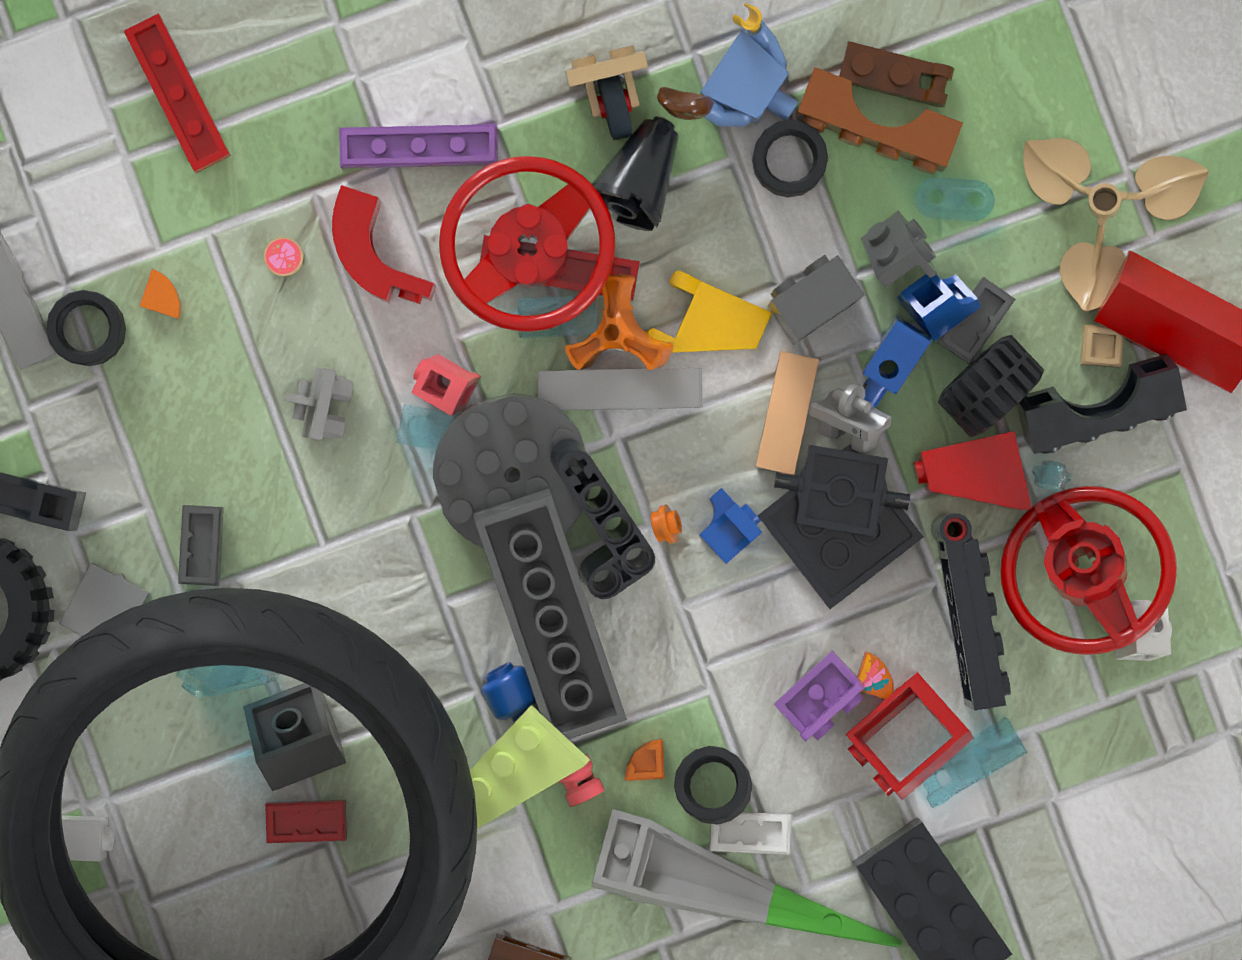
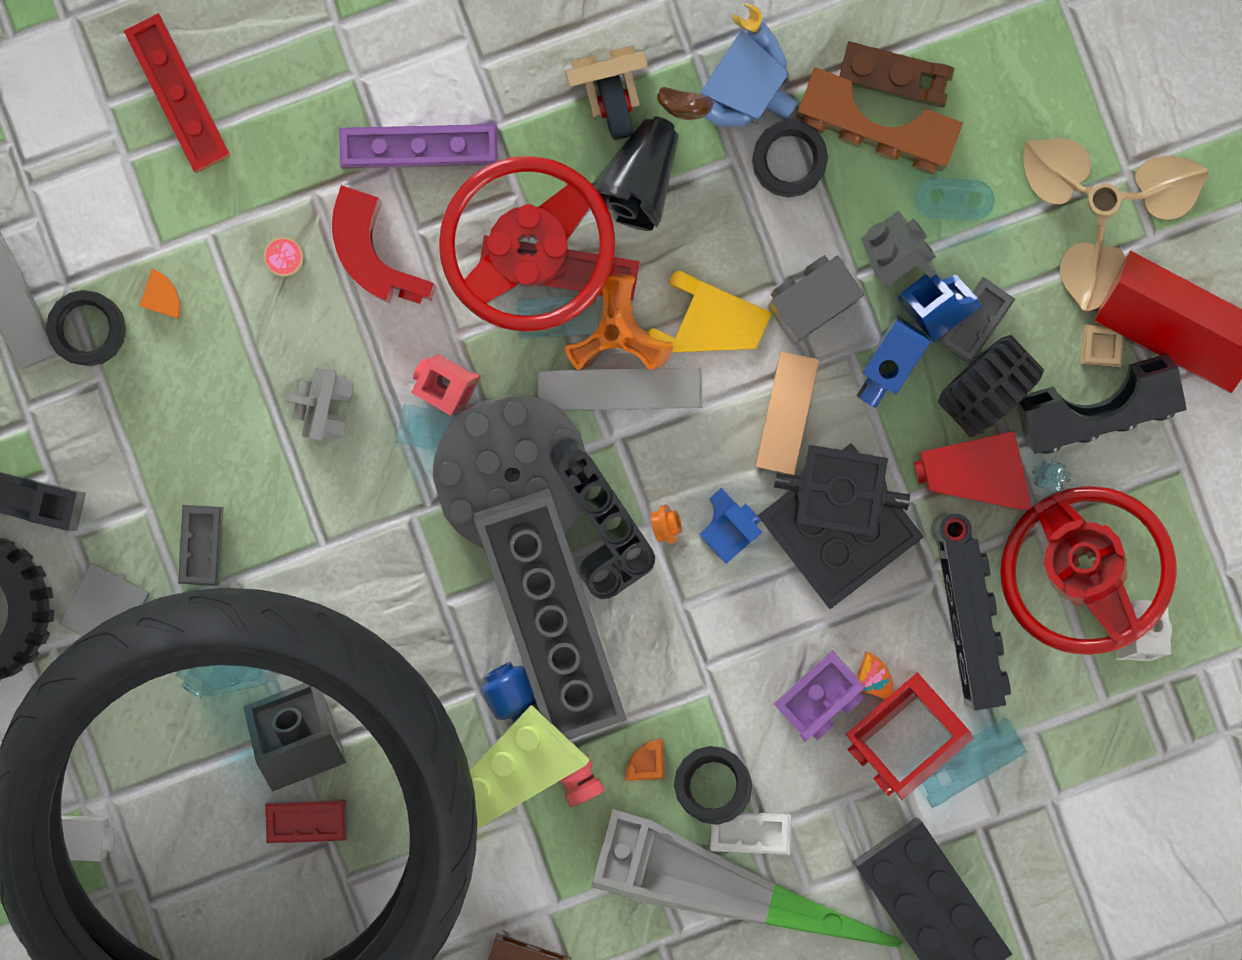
light grey hips [809,383,892,454] -> none

